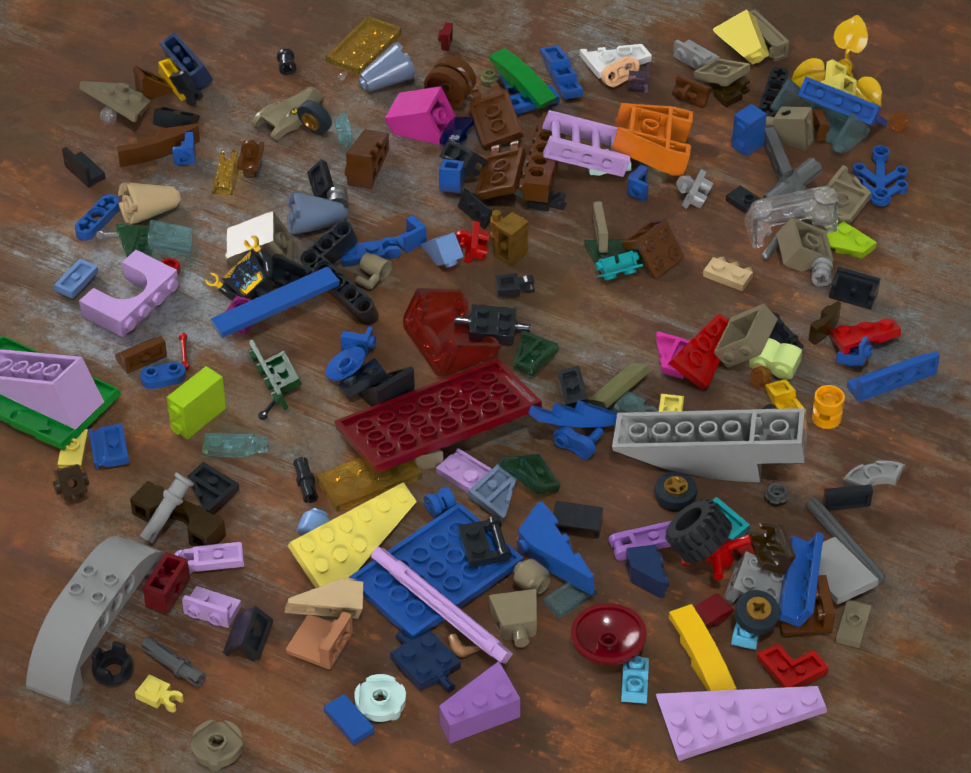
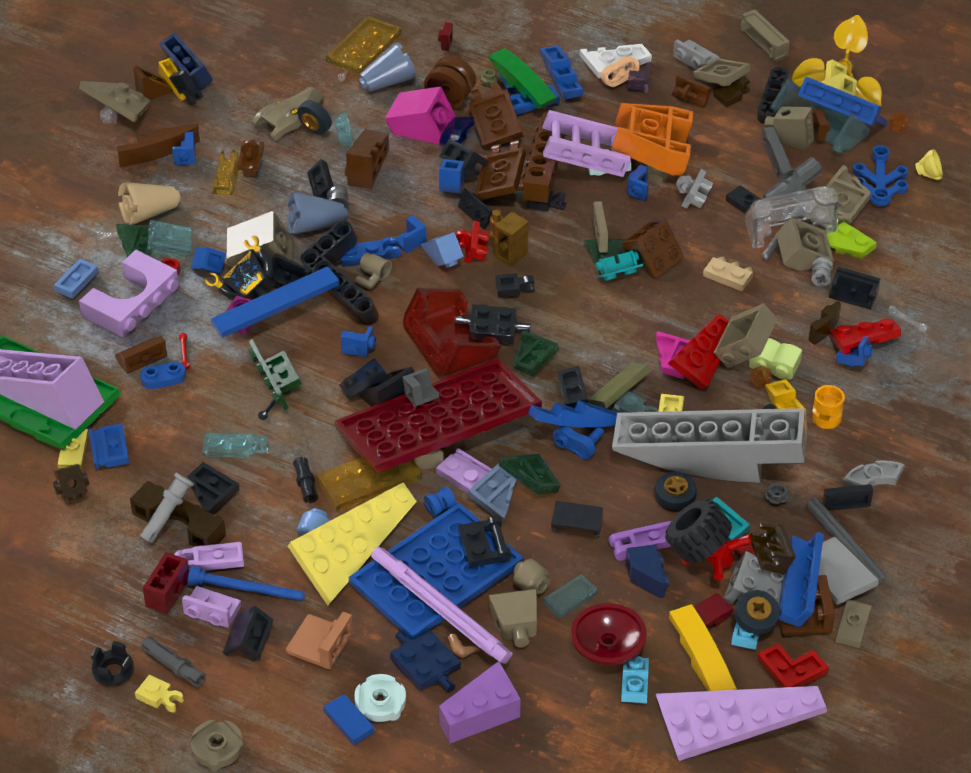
light grey slope [26,536,165,705] -> none
black panel [62,147,106,188] -> none
blue beam [75,194,120,241] -> none
black slope [153,106,200,128] -> none
lime brick [167,366,226,440] -> none
black bush [277,49,297,75] -> none
tan slope [285,578,363,619] -> none
blue dish [325,347,366,381] -> none
blue wedge [517,501,595,596] -> none
light yellow slope [713,9,770,65] -> none
blue brick [731,104,767,156] -> none
black hinge [769,312,804,349] -> none
blue fence [847,351,940,402] -> none
none -> blue piece [188,566,305,601]
none -> blue panel [191,247,226,274]
none -> dark grey panel [403,368,439,407]
none -> clear hinge [888,306,927,332]
none -> light yellow piece [916,149,943,180]

